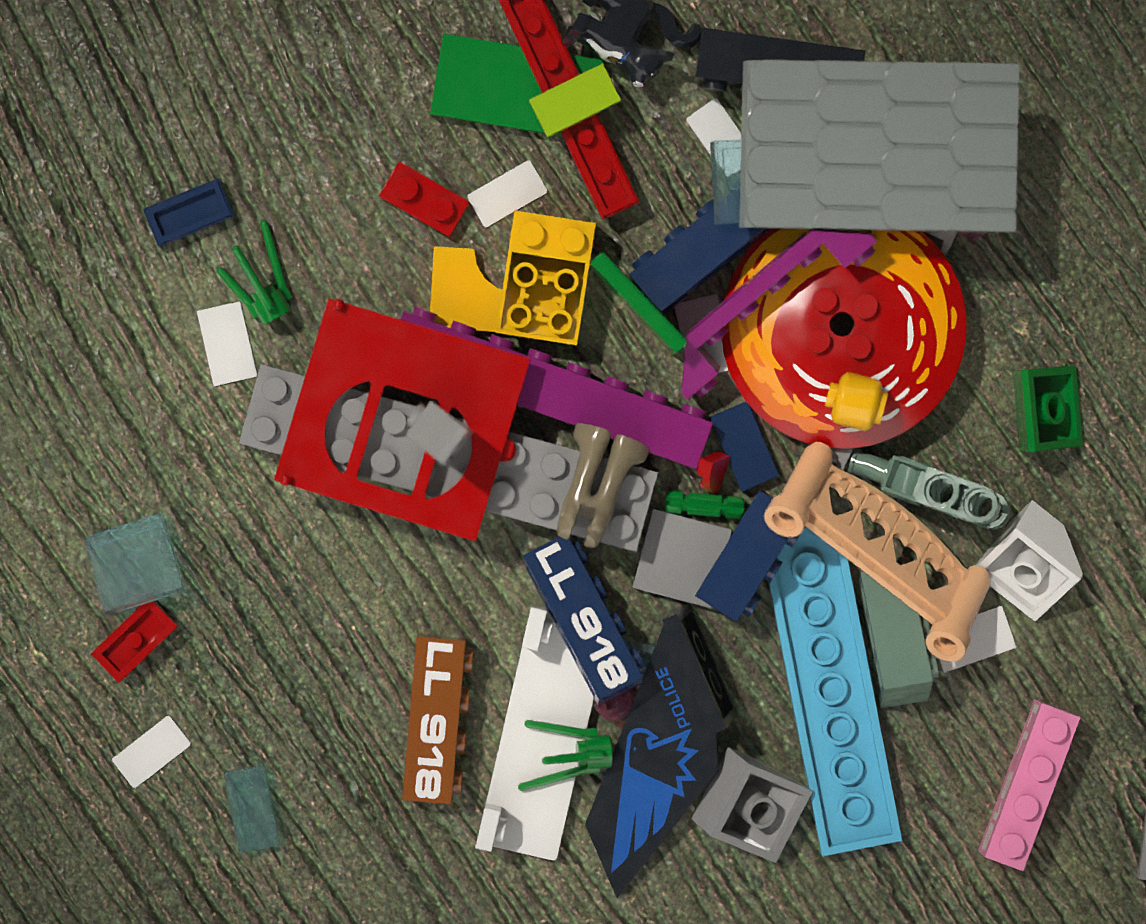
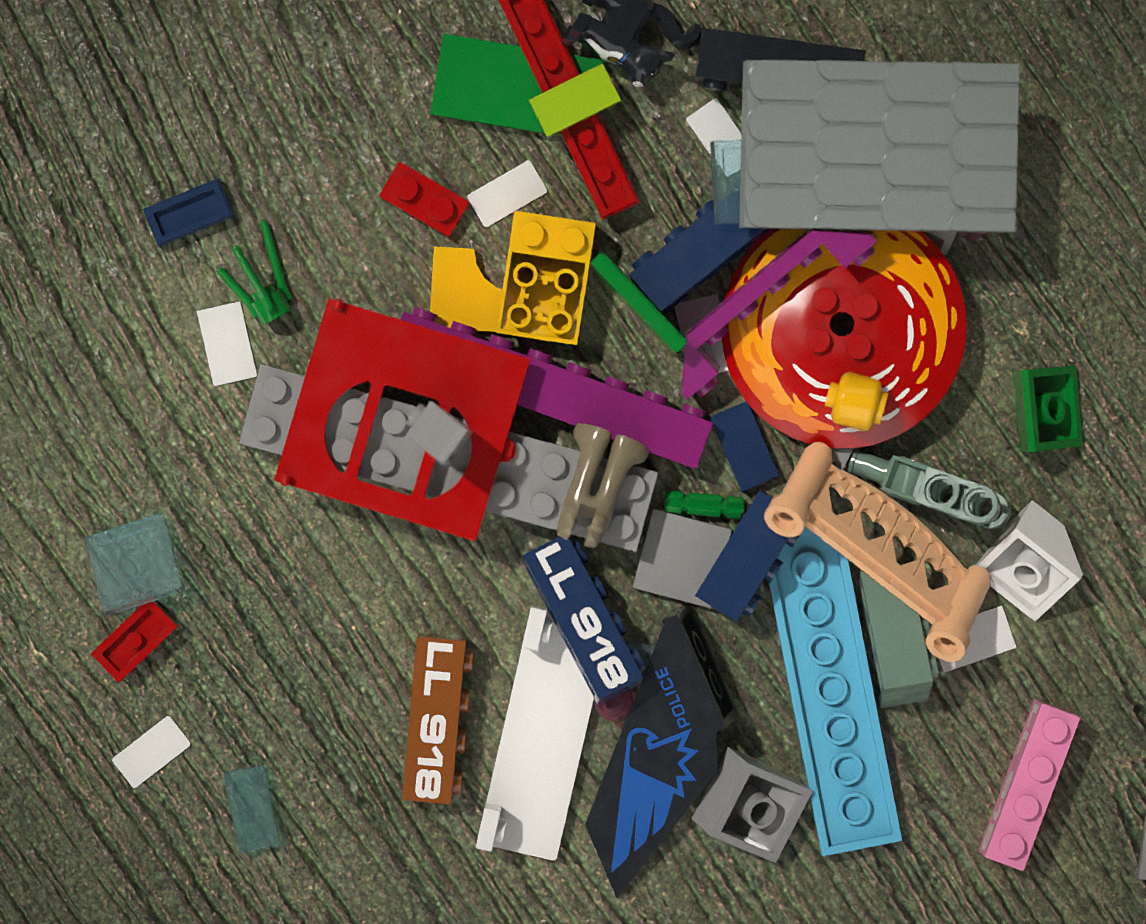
green plant [518,720,612,791] -> none
red tile [697,451,731,494] -> none

